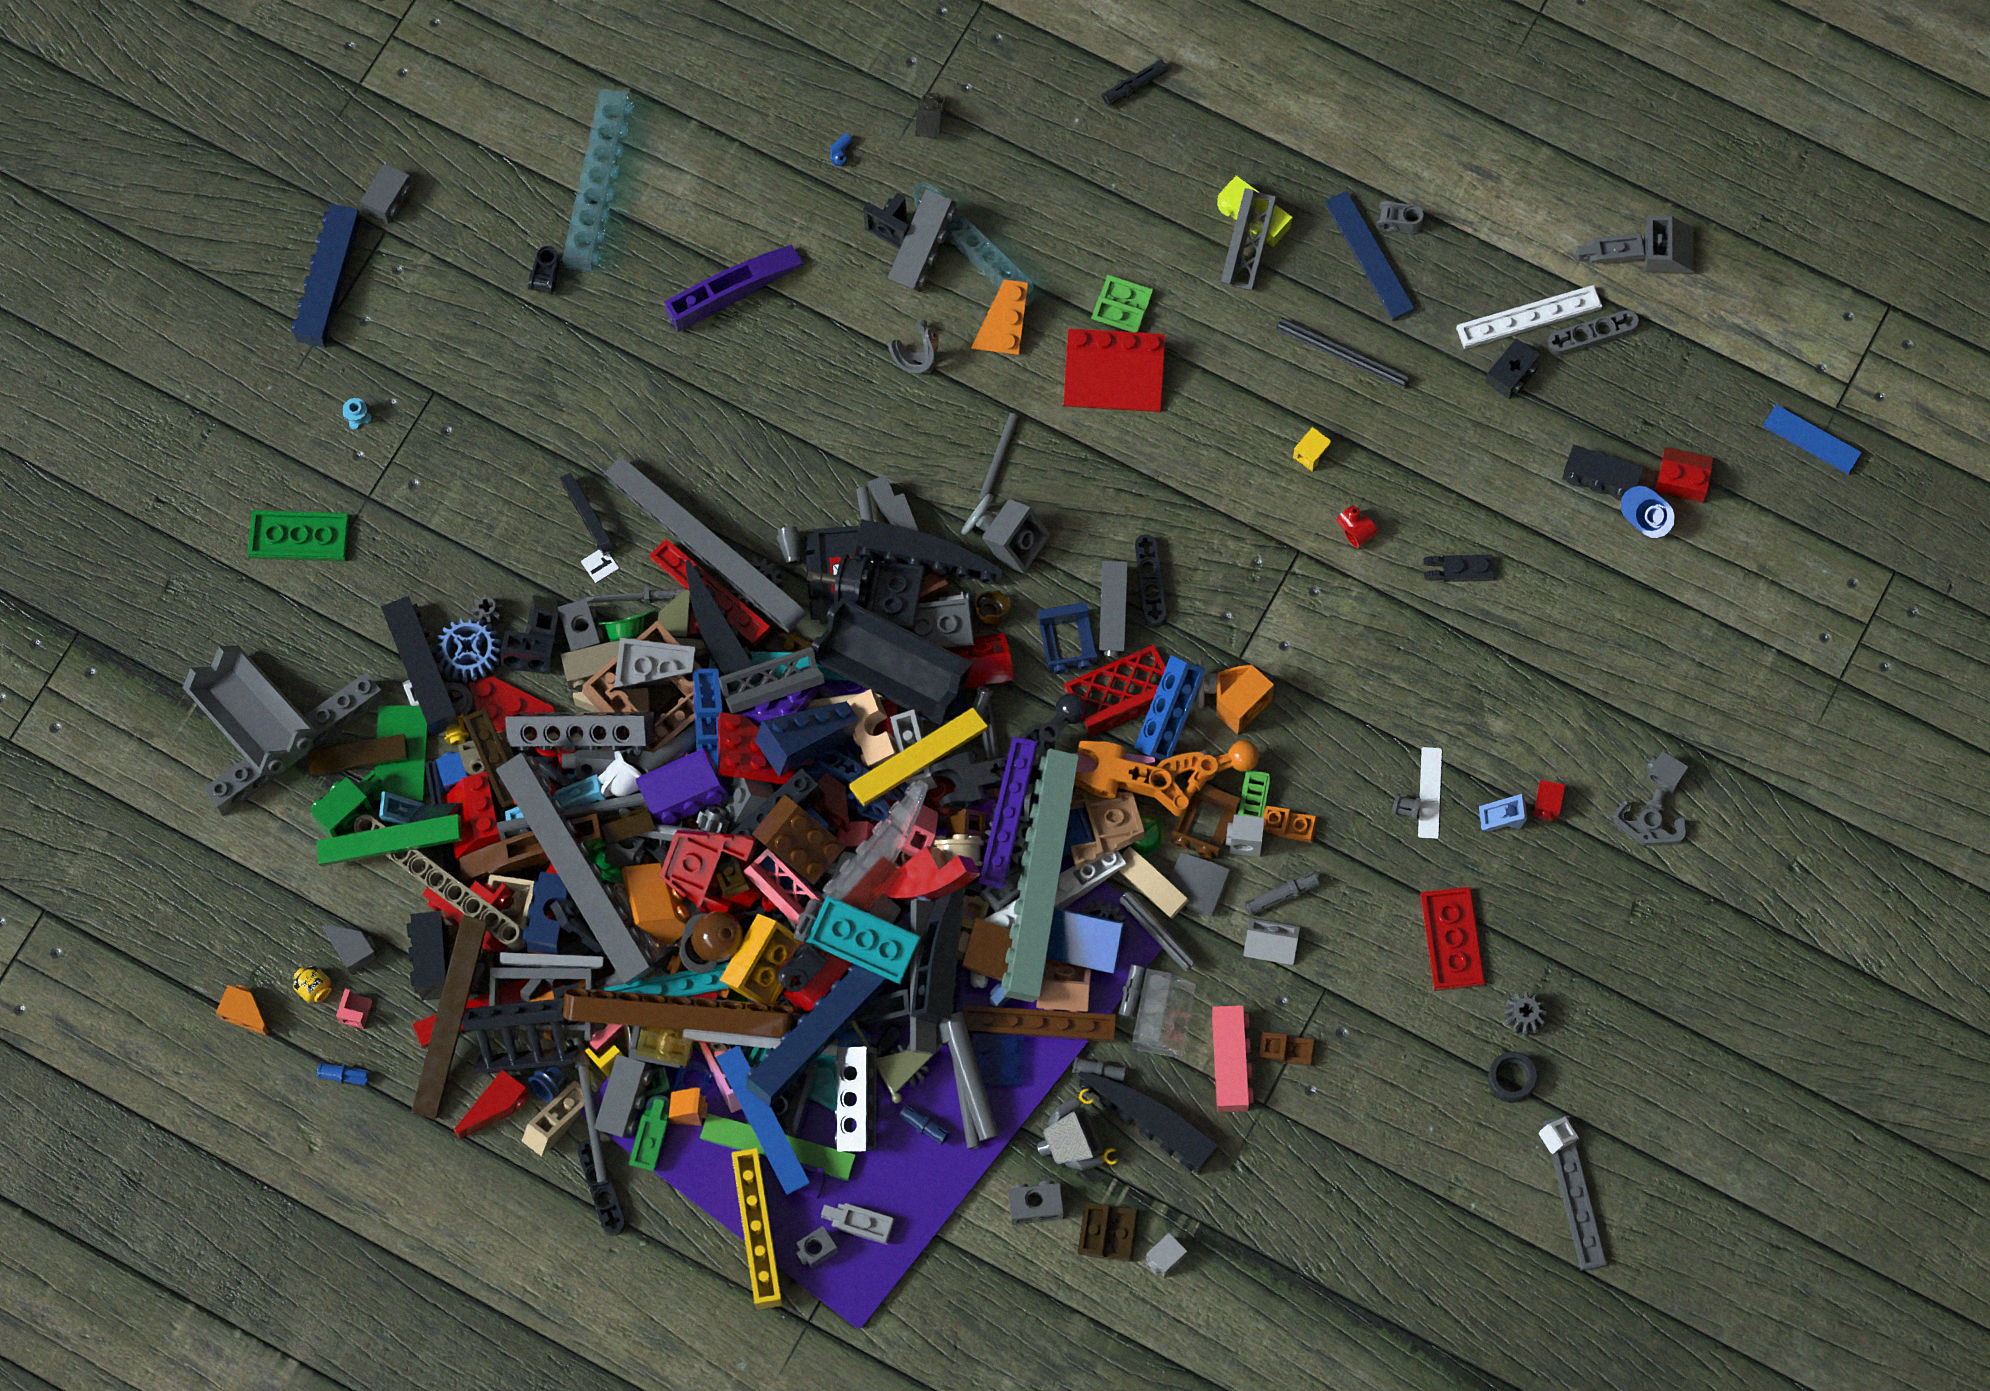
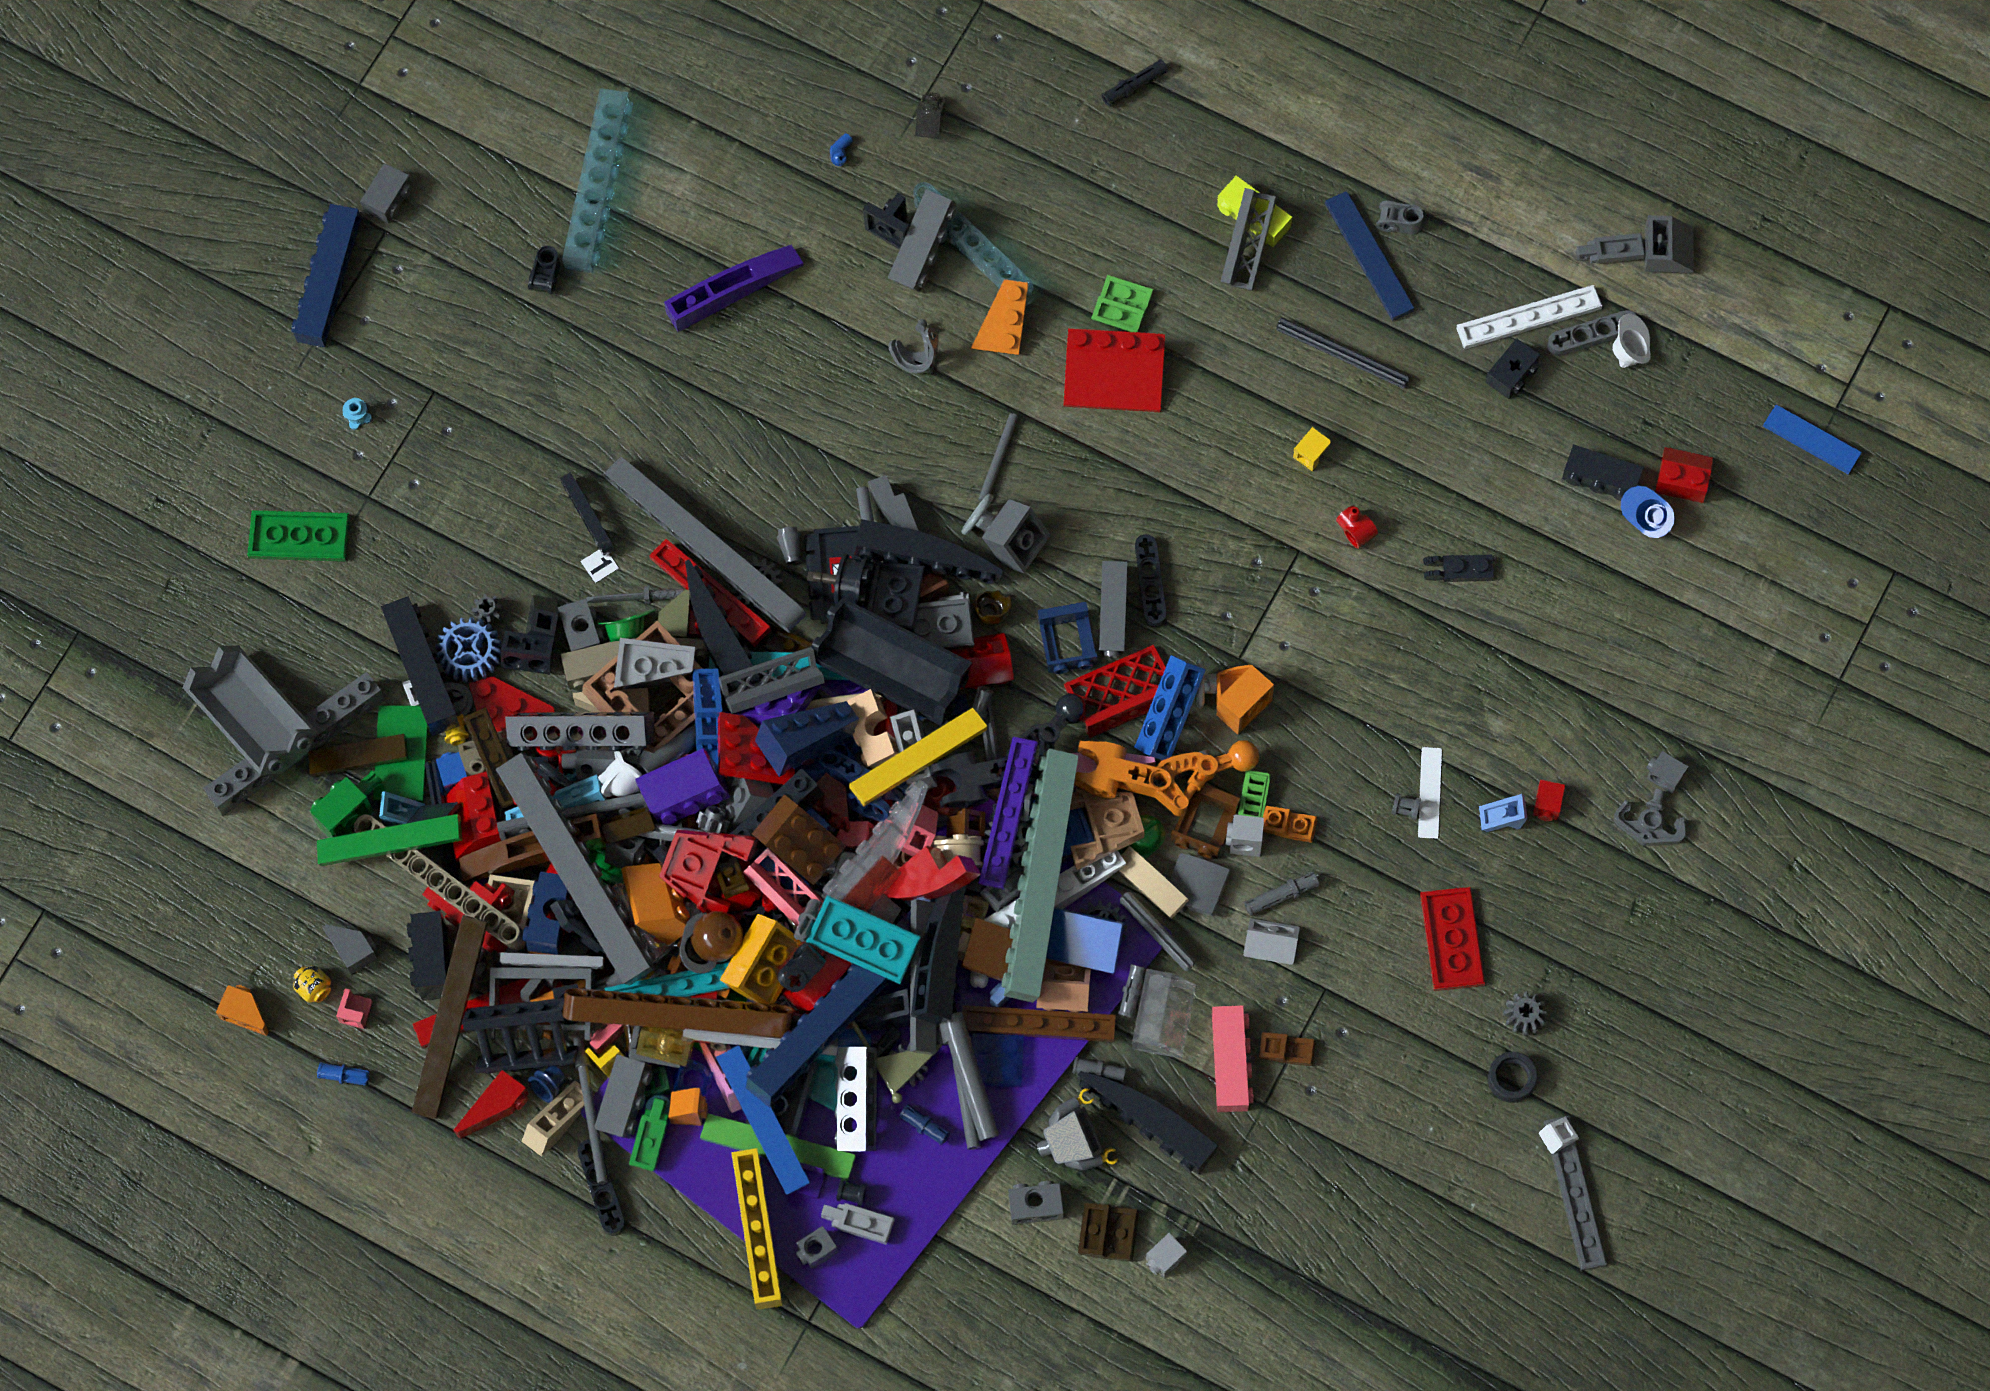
none -> black bush [836,1178,867,1206]
none -> white piece [1613,313,1650,368]

